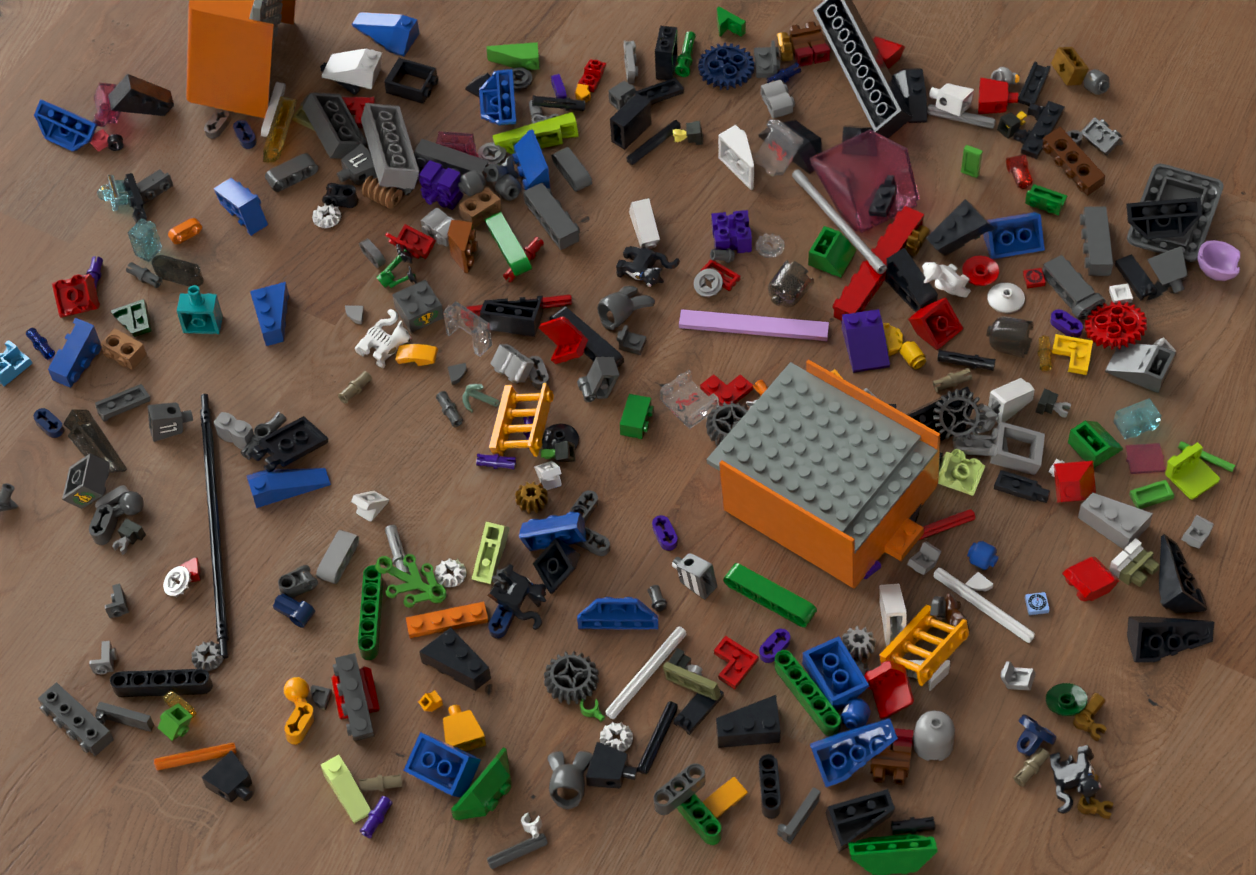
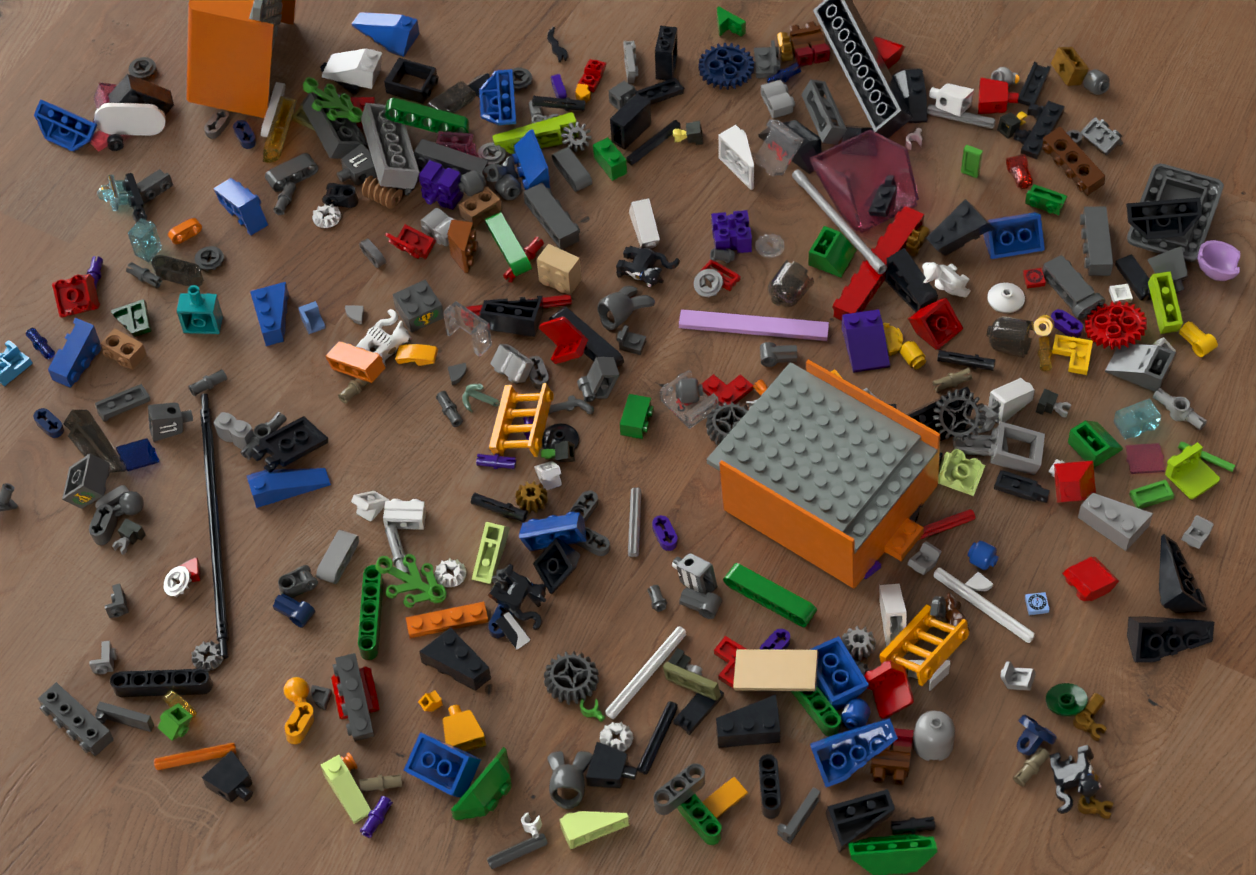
green plant [377,244,417,289] -> none
bright green slope [486,42,540,70] -> none
blue wedge [577,597,659,629] -> none
green pin [675,31,696,77] -> none
red dish [962,255,999,286] -> none
olive hips [1109,538,1159,587] -> none
none -> white tile [94,103,166,136]
none -> clear blue piece [116,438,159,472]
none -> dark grey gear [129,57,156,80]
none -> dark grey pin [188,369,227,396]
none -> dark grey gear [195,246,224,272]
none -> dark grey pin [273,182,296,215]
none -> medium blue panel [299,301,325,334]
none -> bright green plant [303,77,363,123]
none -> brick [325,341,386,383]
none -> orange bush [341,752,358,773]
none -> white brick [383,499,426,530]
none -> green beam [385,98,469,139]
none -> clear smoke beam [427,81,476,114]
none -> black pin [471,492,528,523]
none -> sticker [495,612,530,649]
none -> tan brick [537,244,582,295]
none -> black hair [547,27,568,63]
none -> dark grey piece [548,395,594,415]
none -> yellowish green slope [560,811,629,849]
none -> light grey gear [561,121,592,152]
none -> green brick [593,137,627,181]
none -> light grey axle [628,488,641,557]
none -> dark grey head [676,378,703,403]
none -> dark grey piece [679,587,722,619]
none -> tan tile [733,649,819,691]
none -> dark grey piece [760,342,797,367]
none -> dark grey brick [801,79,847,145]
none -> white piece [906,128,922,150]
none -> yellow brick [1034,315,1054,336]
none -> lime brick [1148,271,1183,334]
none -> light grey pin [1153,388,1207,430]
none -> yellow piece [1179,321,1218,357]

